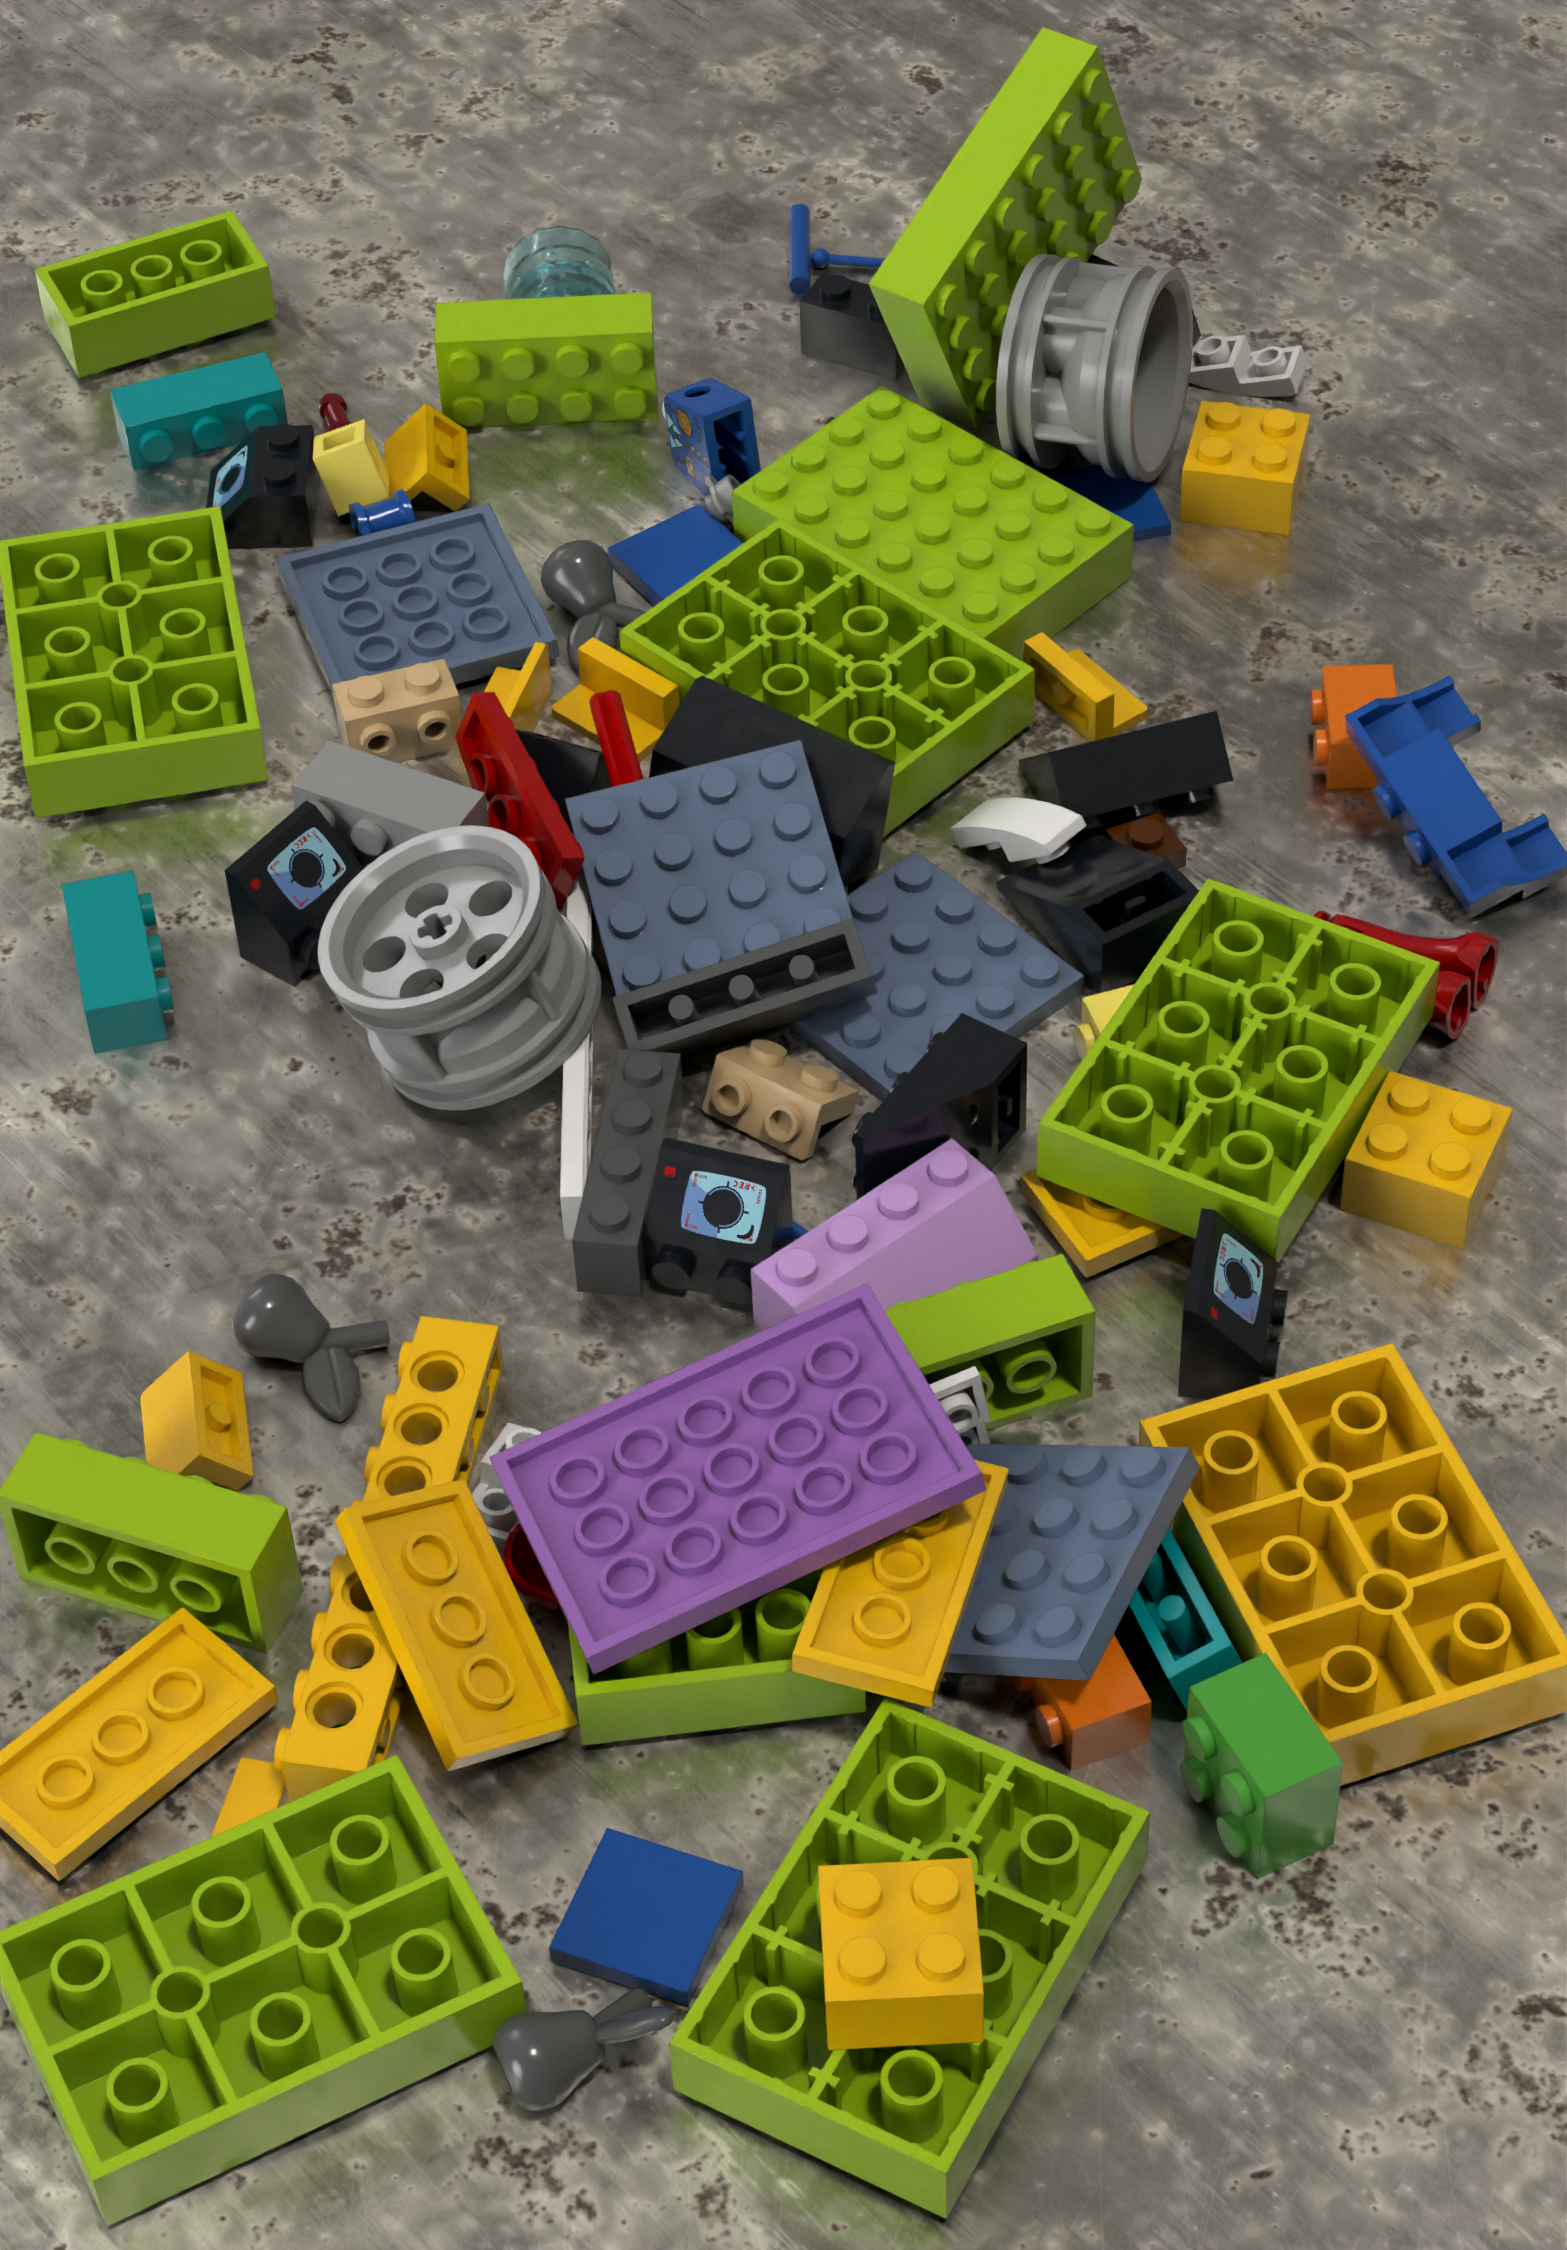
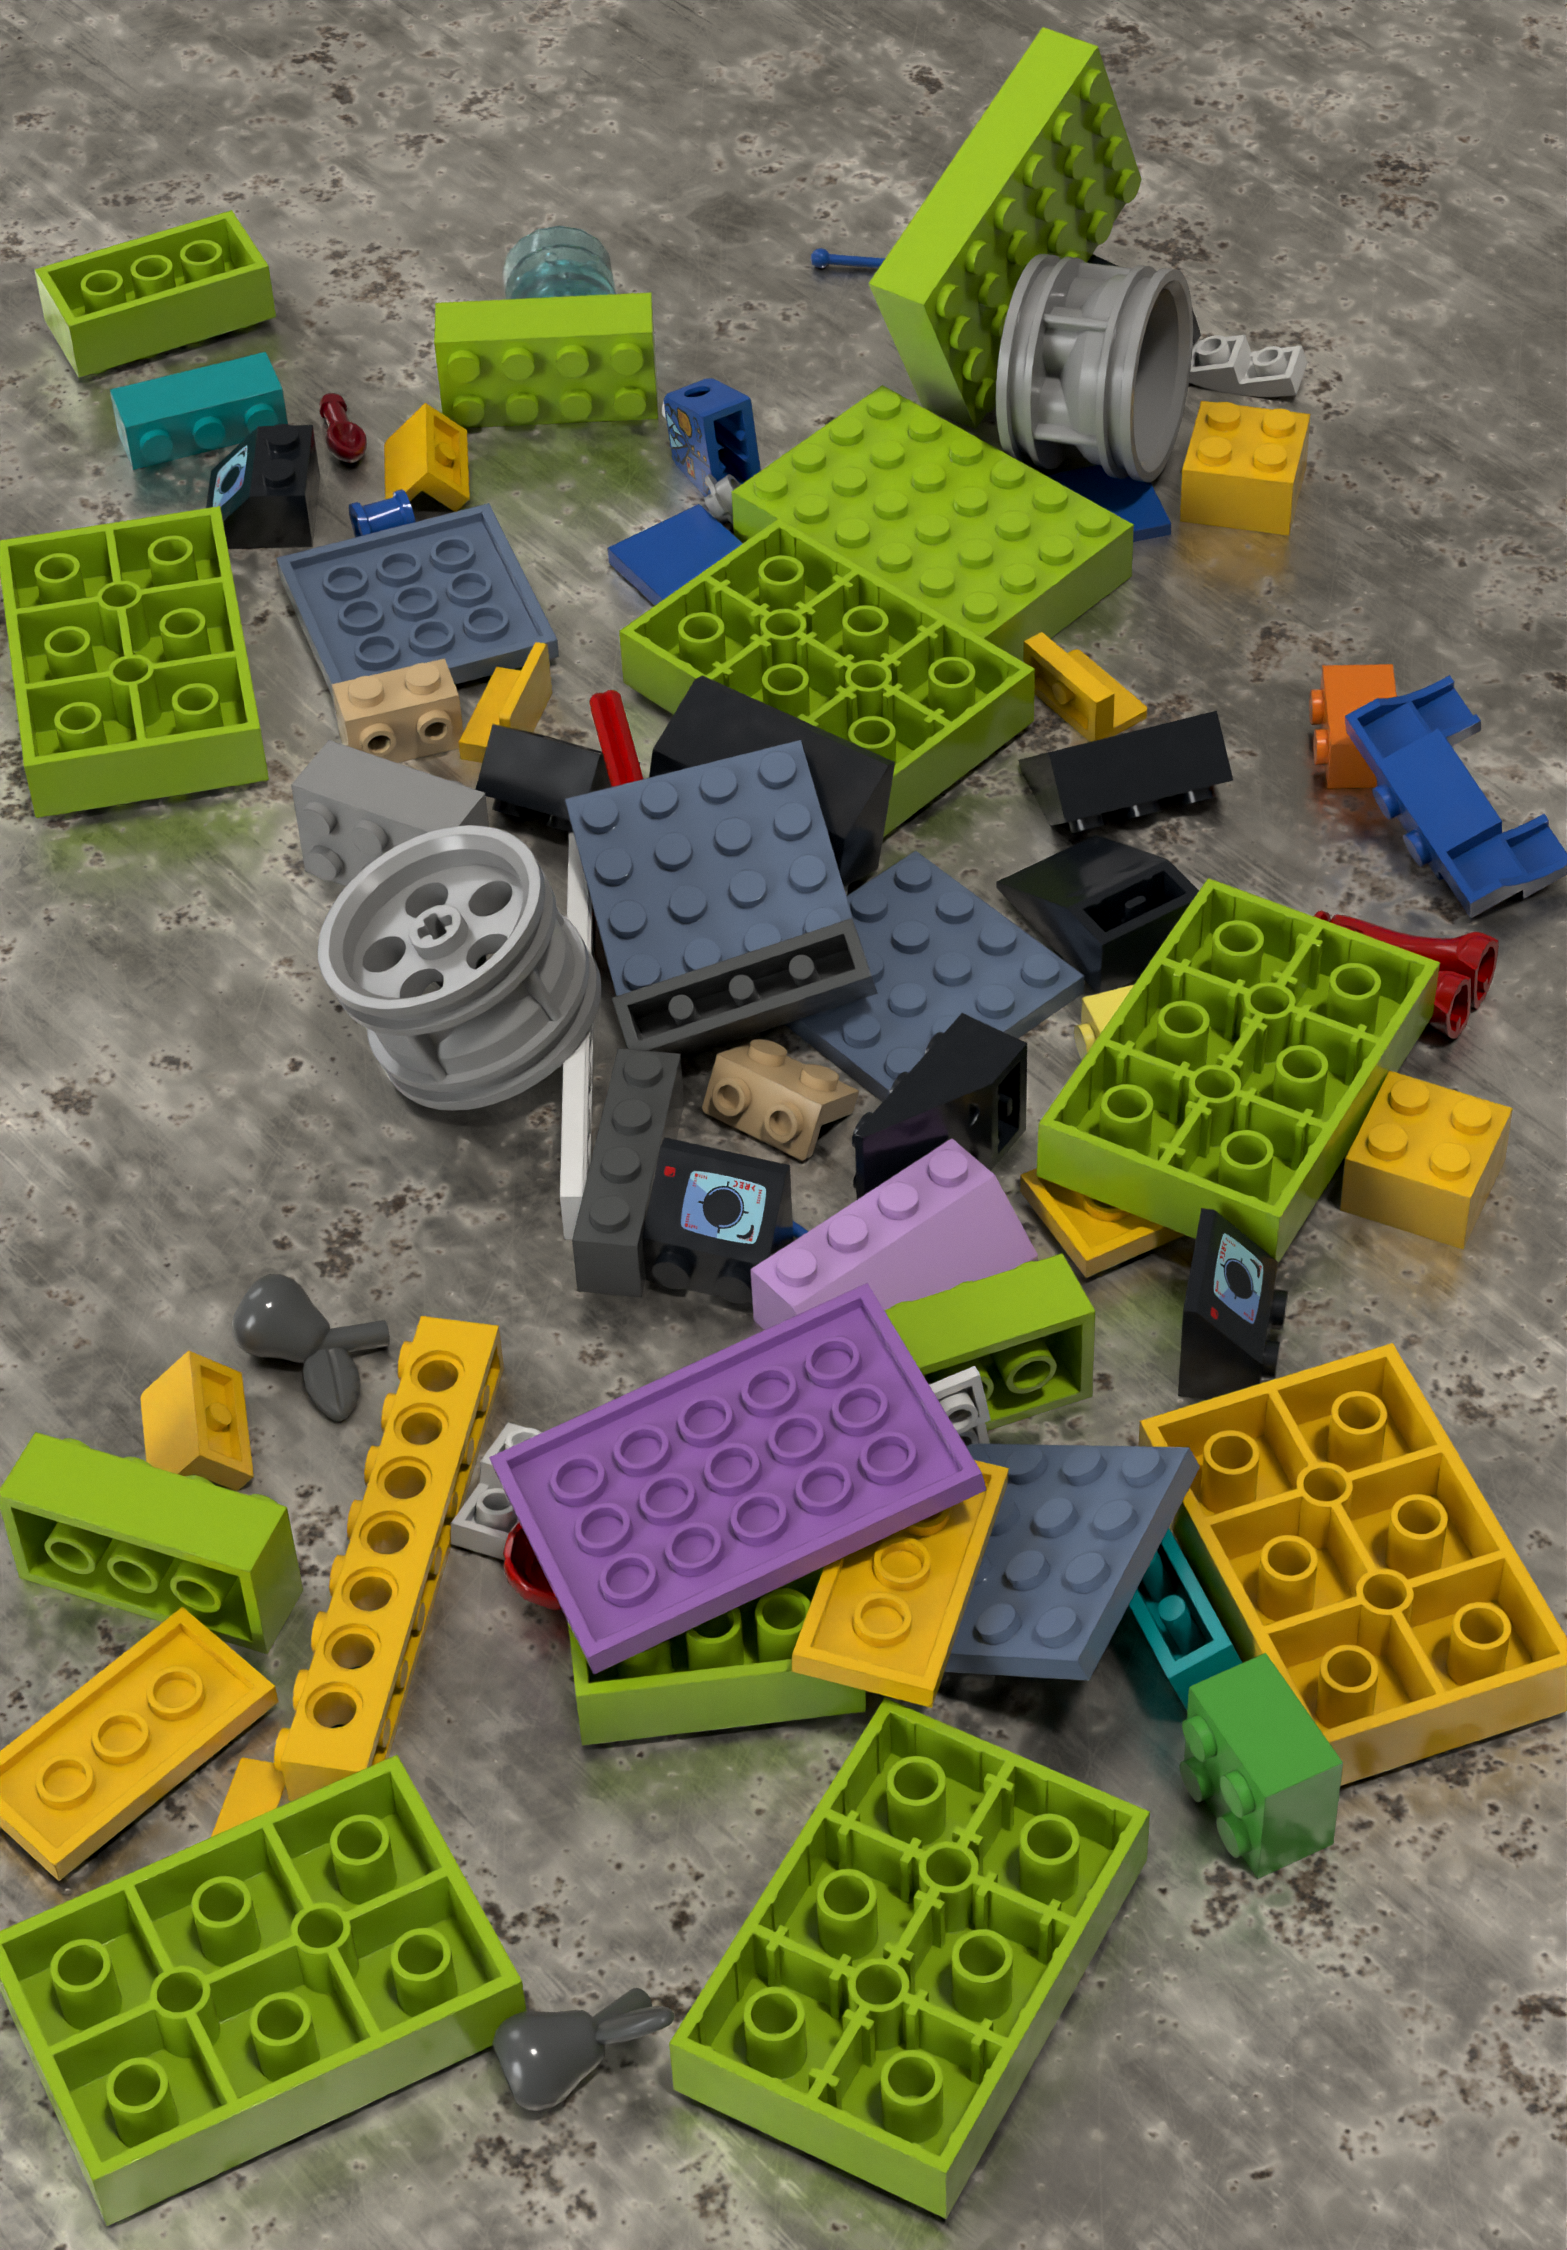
teal brick [62,870,175,1054] -> none
black slope [225,800,364,987] -> none
light yellow brick [313,419,389,516] -> none
yellow plate [334,1479,579,1771] -> none
red wing [455,692,585,912] -> none
dark grey piece [541,540,646,672] -> none
blue tile [549,1828,744,2006] -> none
yellow panel [552,637,680,762] -> none
blue piece [789,204,810,294] -> none
black slope [799,272,905,380] -> none
yellow brick [818,1858,984,2050] -> none
white slope [950,797,1087,864] -> none
orange brick [1010,1634,1152,1771] -> none
reddish brown plate [1105,812,1187,869] -> none

